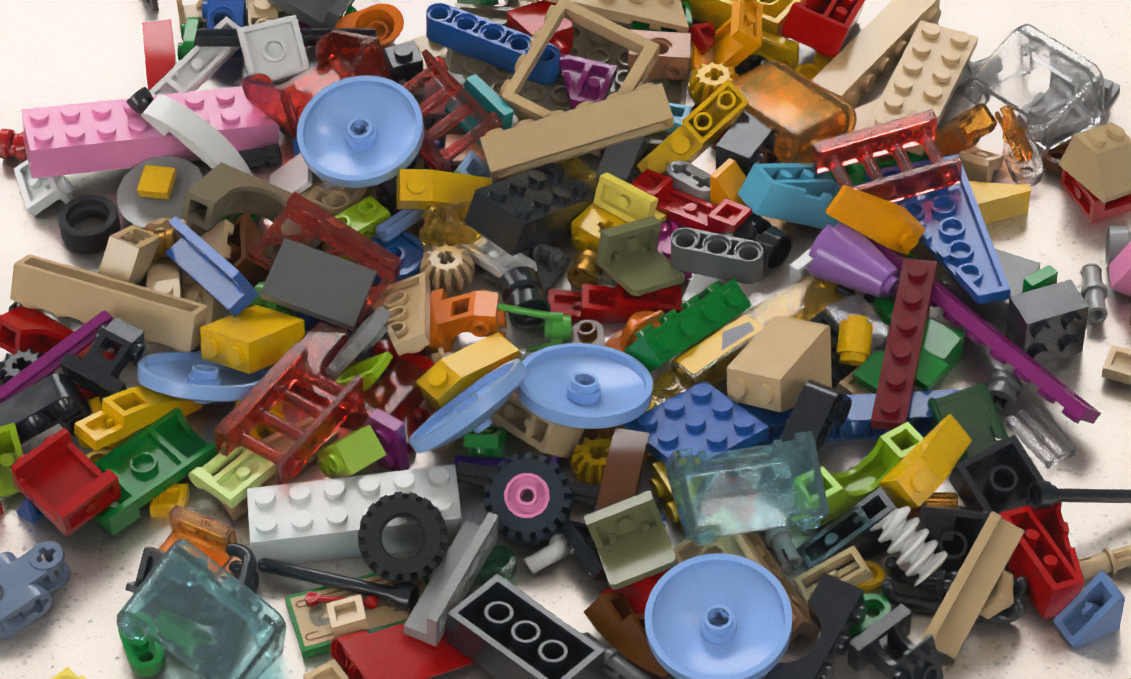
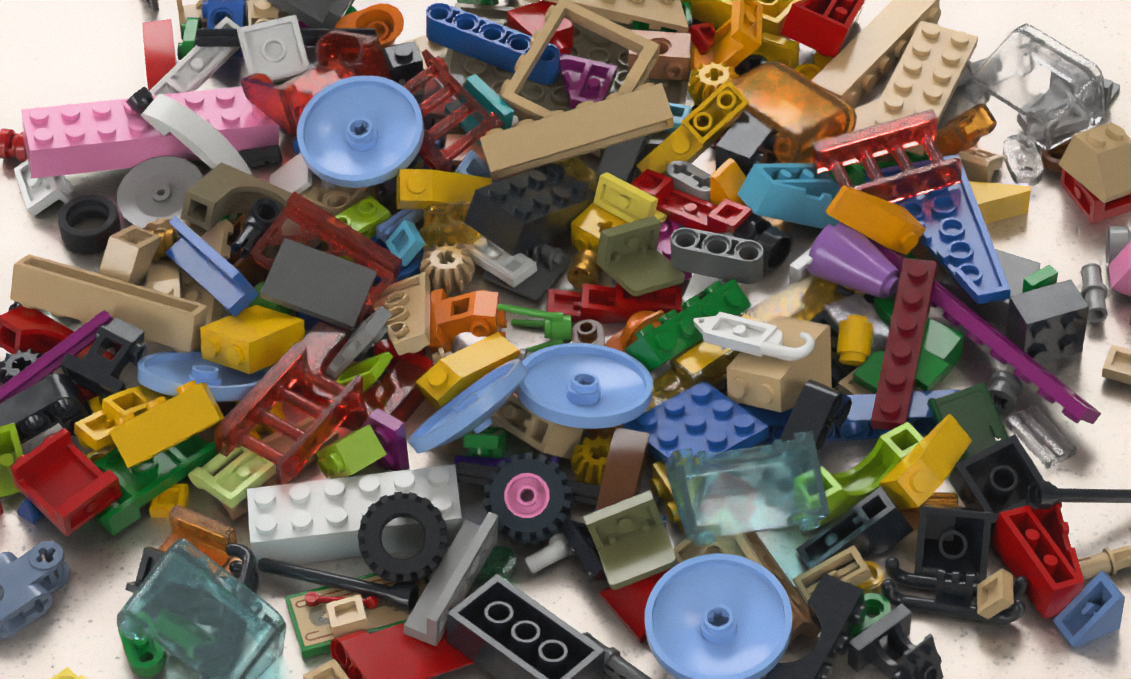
yellow tile [137,165,177,200] -> none
dark red arm [401,408,430,455] -> none
black wheel [498,266,551,329] -> none
reddish brown slope [583,592,674,678] -> none
light grey pin [755,503,803,572] -> none
white piece [870,506,948,586] -> none
tan fence [921,511,1025,659] -> none
clear orange axle [995,105,1033,163] -> none
none -> yellow brick [109,380,225,468]
none -> black pin [231,198,281,259]
none -> medium azure plate [385,219,426,266]
none -> white plate [693,312,815,361]

